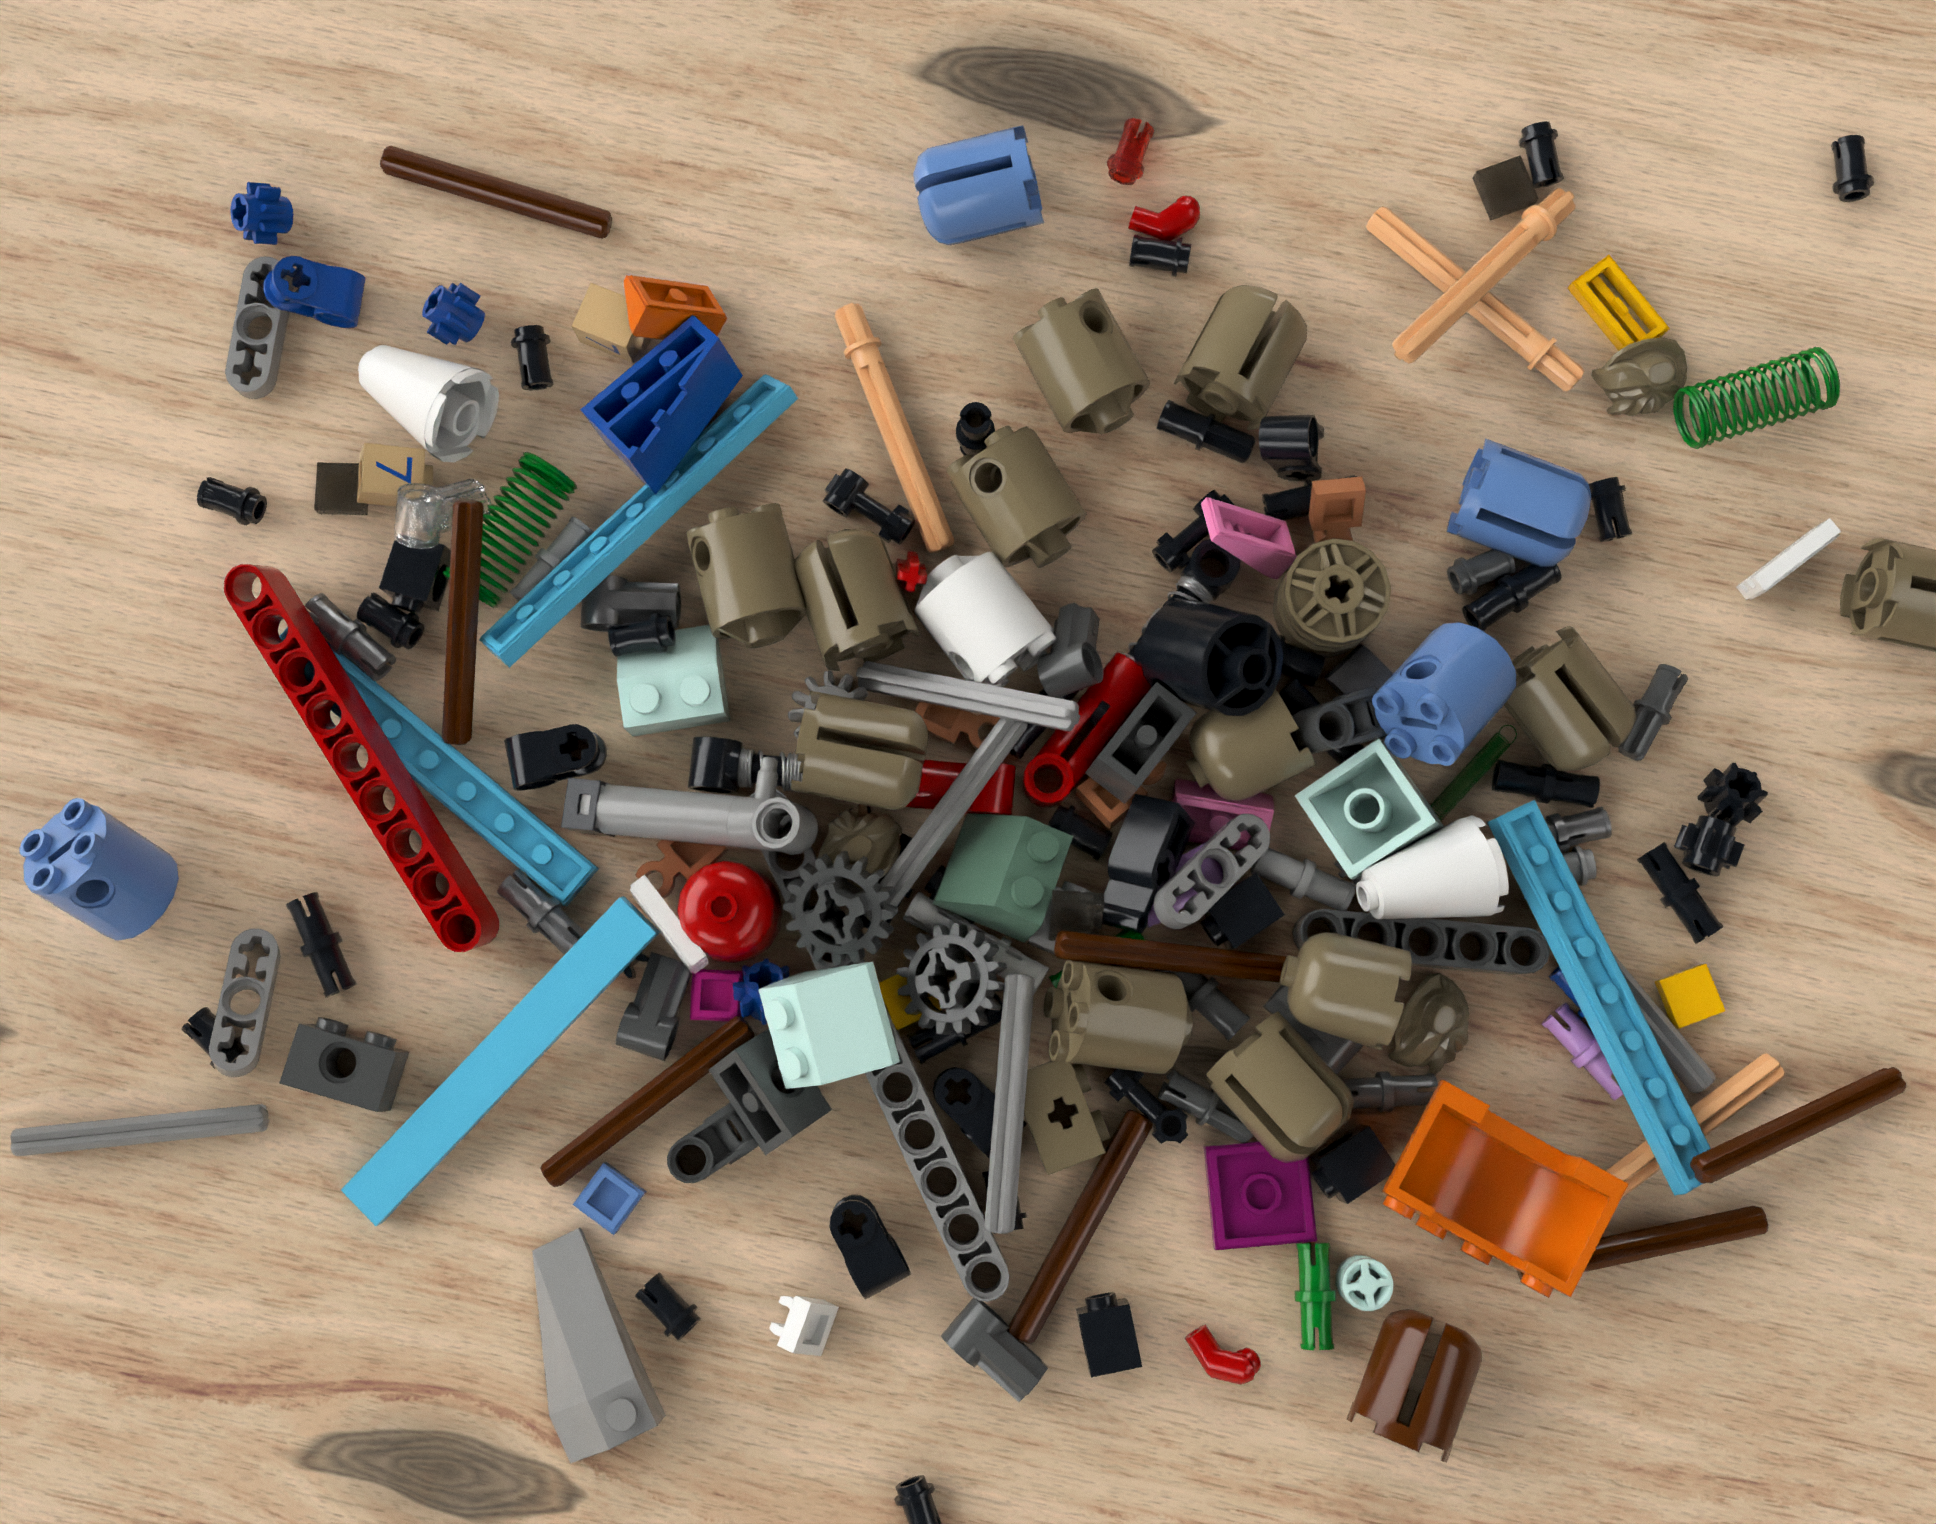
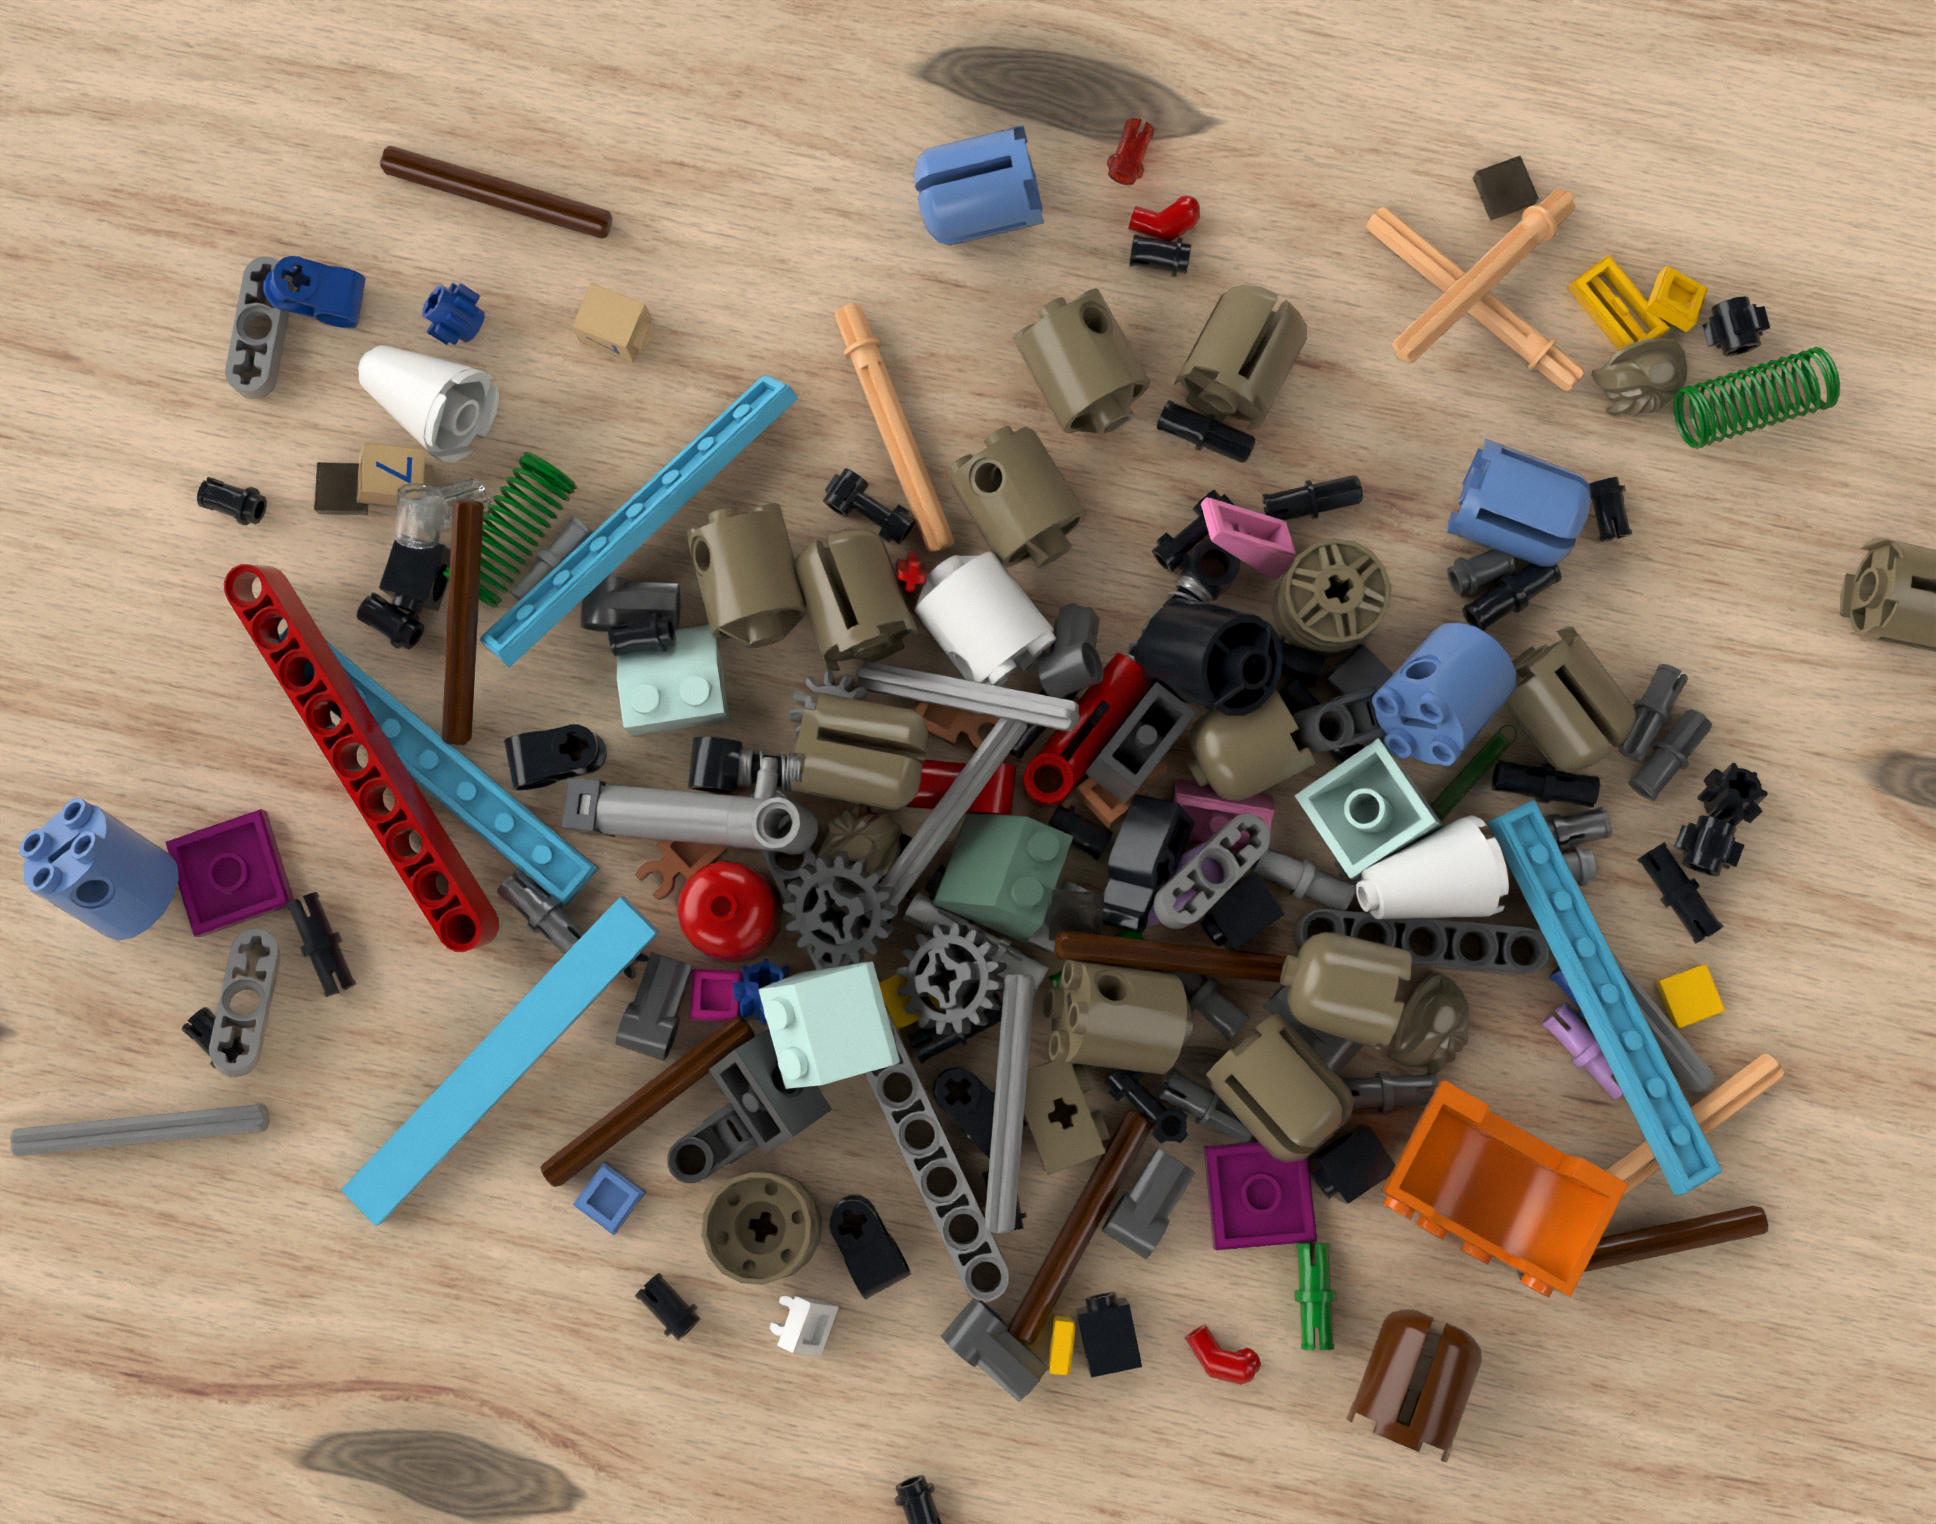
blue gear [230,182,293,245] -> none
dark grey brick [279,1017,409,1112] -> none
flat silver pin [305,593,396,681] -> none
black pin [511,325,554,391] -> none
light grey wedge [532,1227,666,1463] -> none
blue wedge [580,315,743,495] -> none
orange slope [624,275,727,340] -> none
white tile [630,875,709,974] -> none
black pin [956,402,995,457] -> none
black piece [1259,415,1324,482] -> none
nougat plate [1309,476,1366,543] -> none
light aqua wheel [1335,1255,1393,1311] -> none
black pin [1519,121,1564,188] -> none
reddish brown axle [1690,1067,1906,1184] -> none
white tile [1736,518,1841,600] -> none
black pin [1831,135,1874,202] -> none
none -> magenta tile [165,809,294,937]
none -> dark tan wheel [701,1172,822,1285]
none -> yellow tile [1047,1314,1076,1376]
none -> dark grey piece [1102,1148,1195,1259]
none -> dark grey axle [1628,709,1712,802]
none -> yellow tile [1646,265,1708,333]
none -> black gear [1702,296,1771,356]

